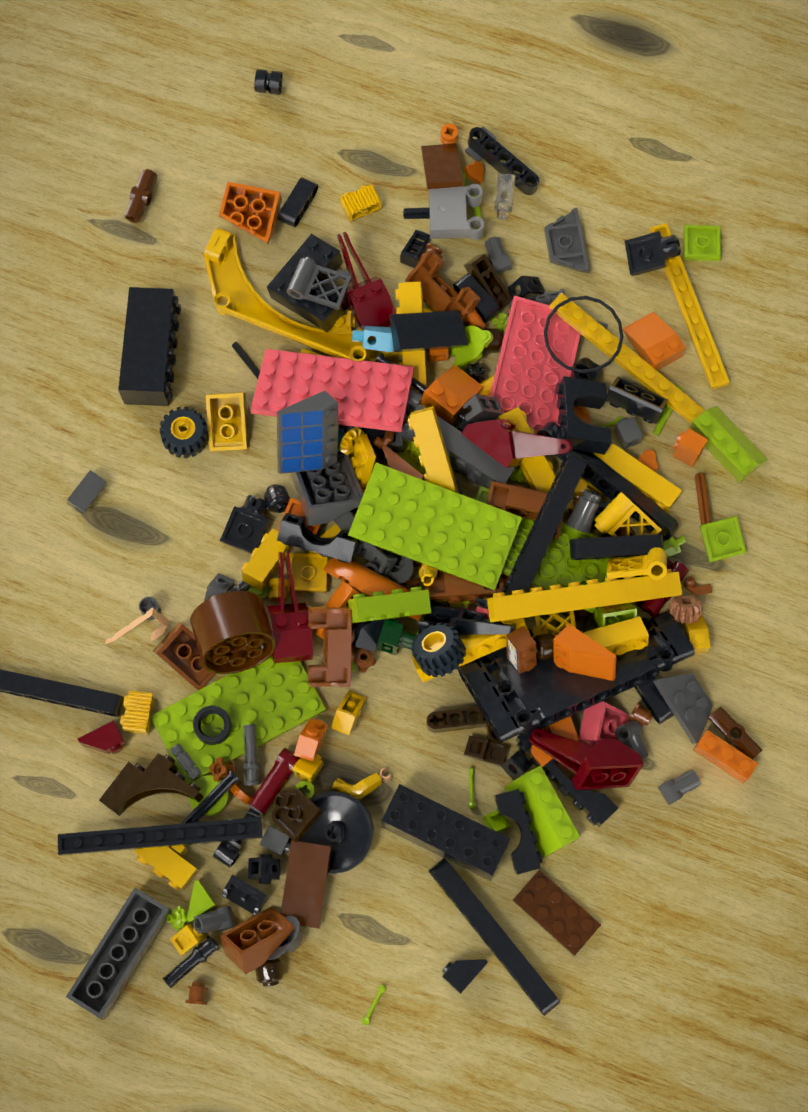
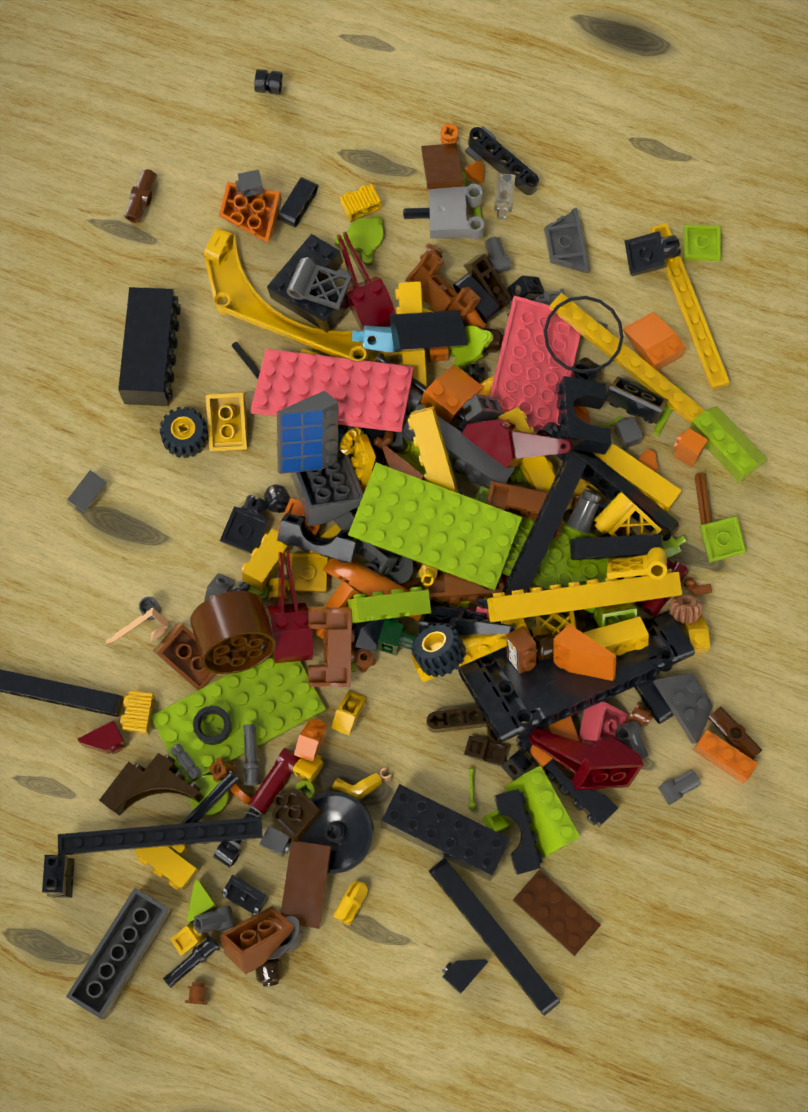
lime plant [167,906,188,931] -> none
black brick [248,854,280,884] -> none
yellow bracket [330,310,355,331] -> none
lime hinge [362,985,386,1025] -> none
black slope [400,229,431,268] -> none
lime plant [492,313,508,333] -> none
none -> black hips [42,855,74,898]
none -> dark grey brick [235,170,264,197]
none -> yellow arm [334,881,368,926]
none -> lime tile [335,216,383,265]

